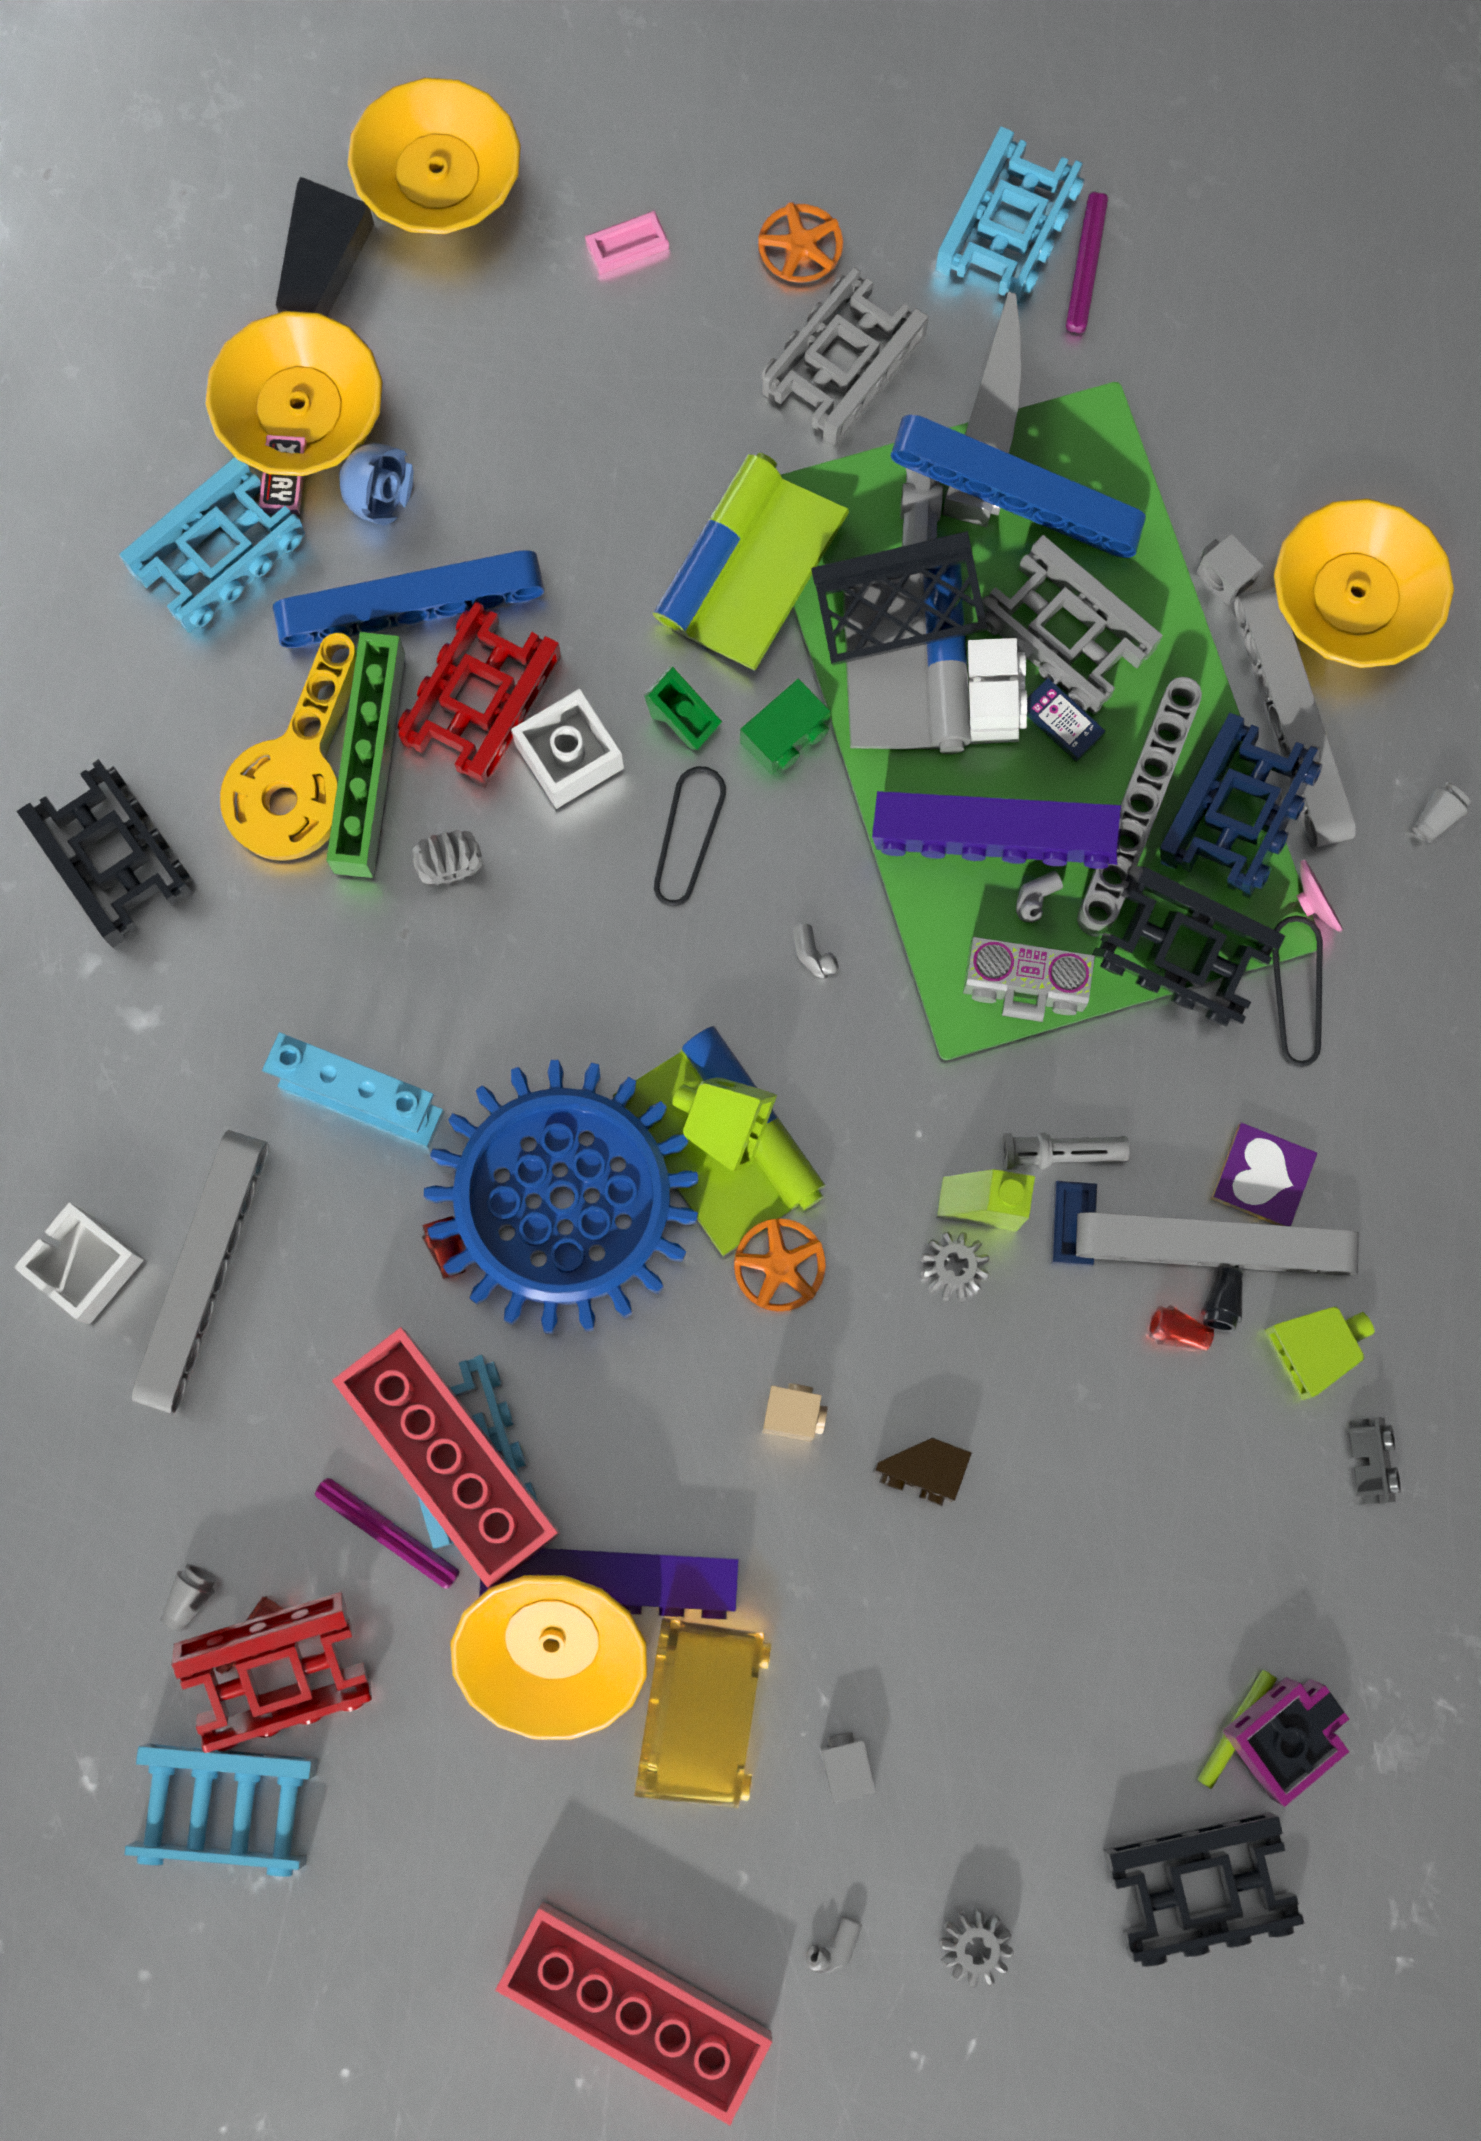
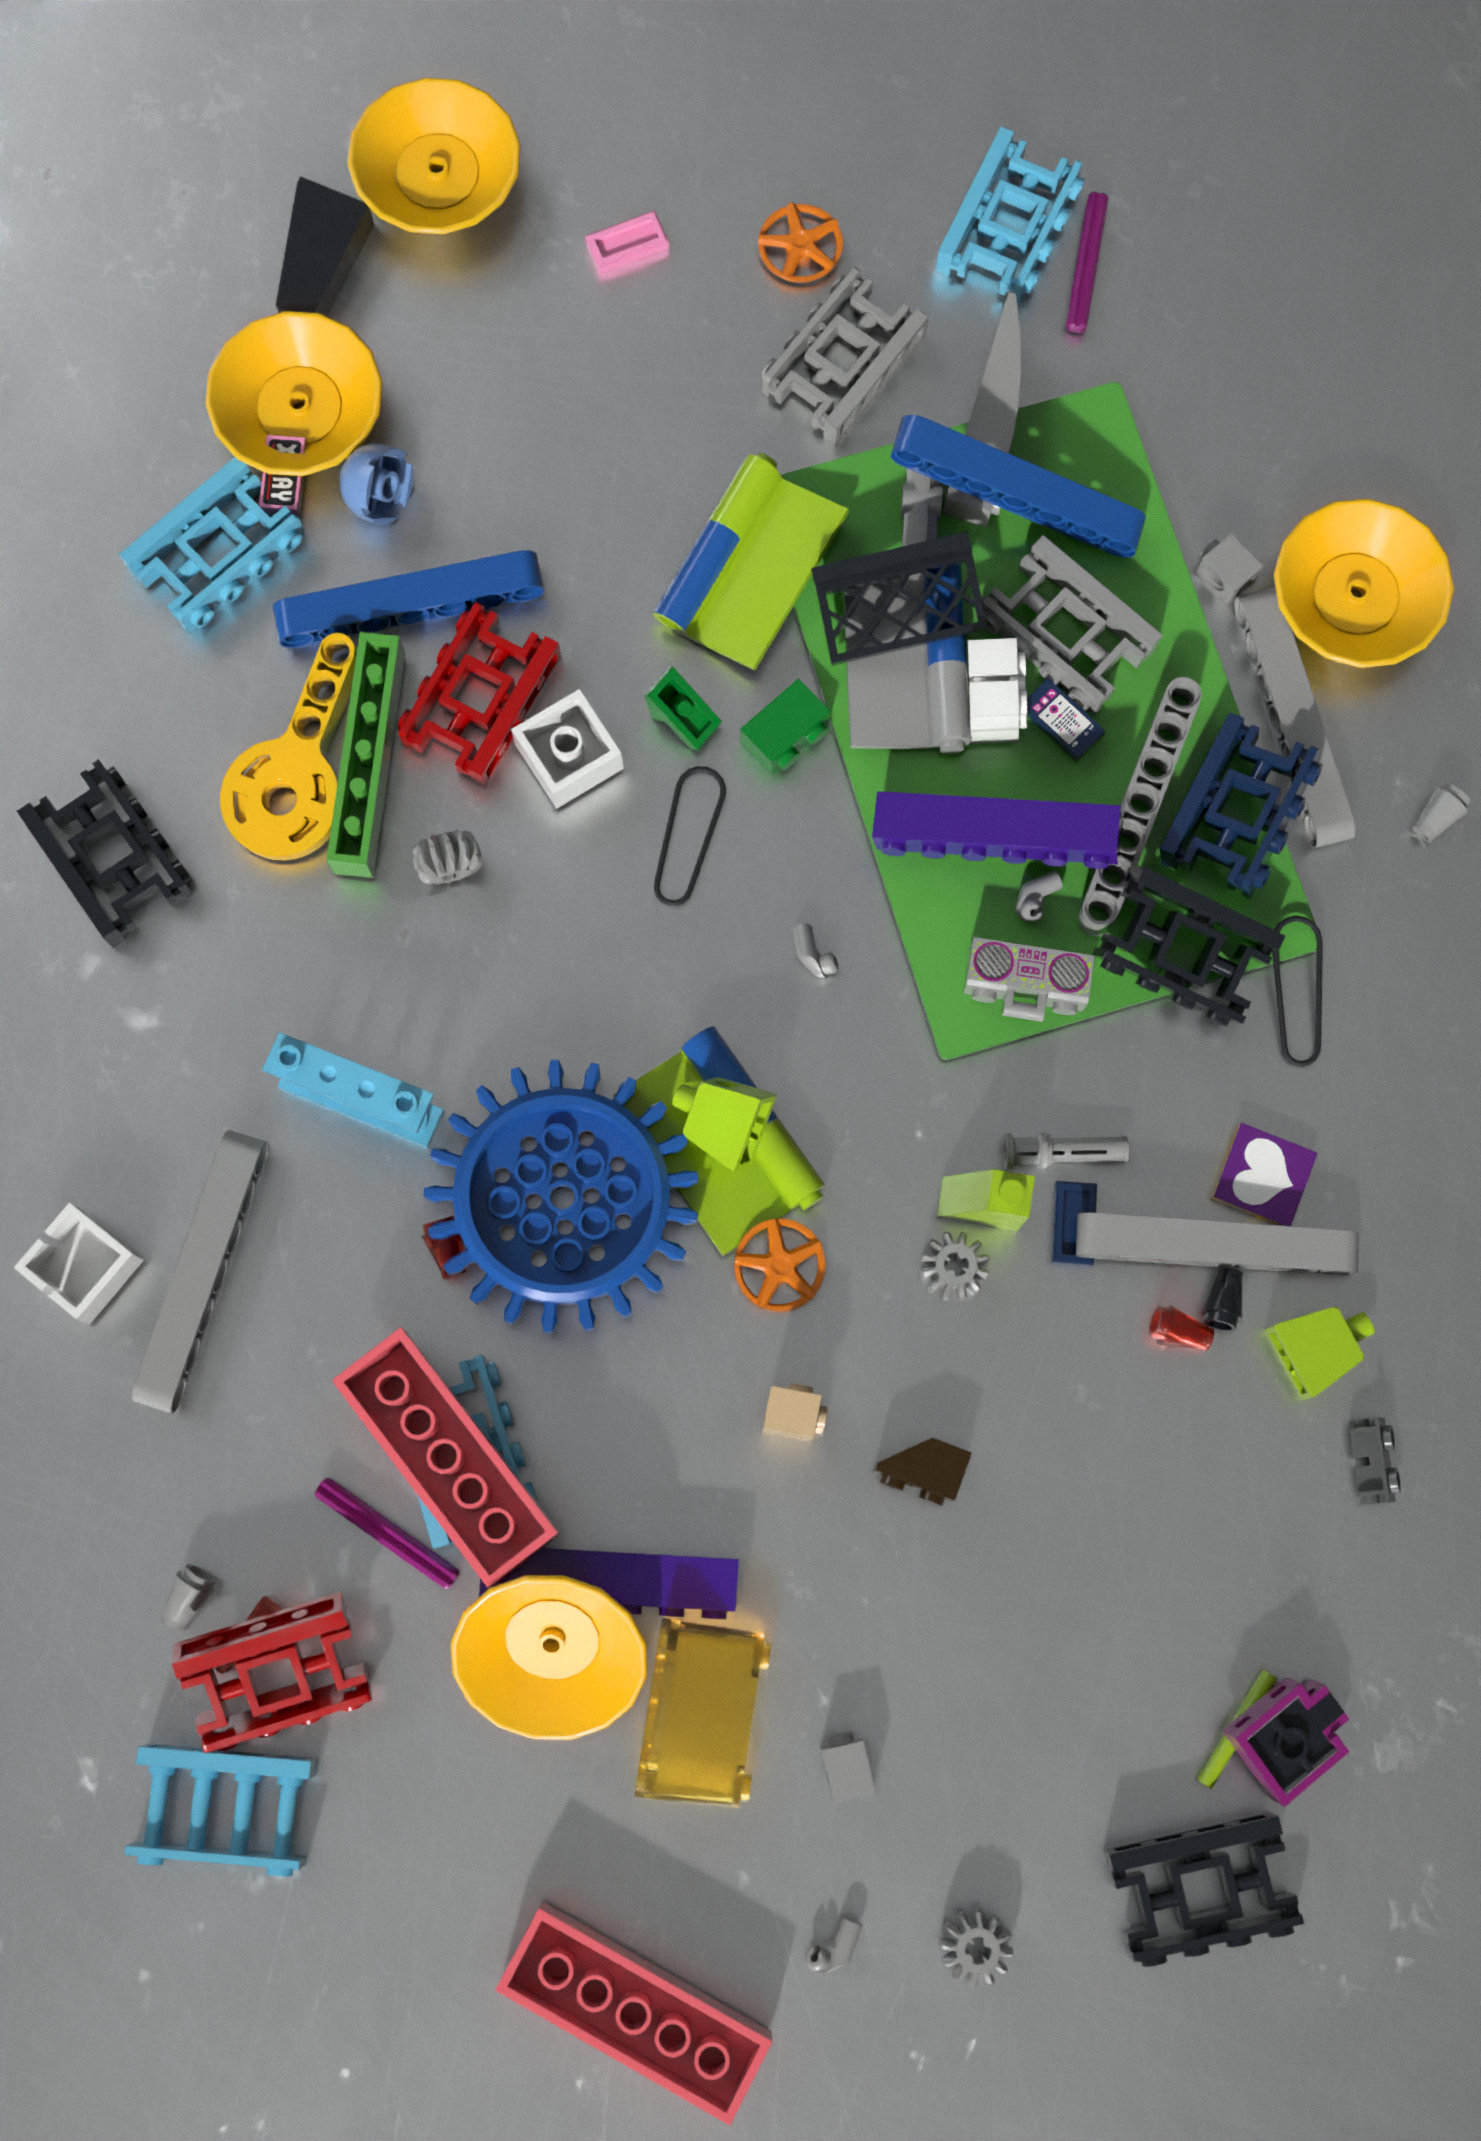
bright pink dish [1296,859,1343,932] -> none

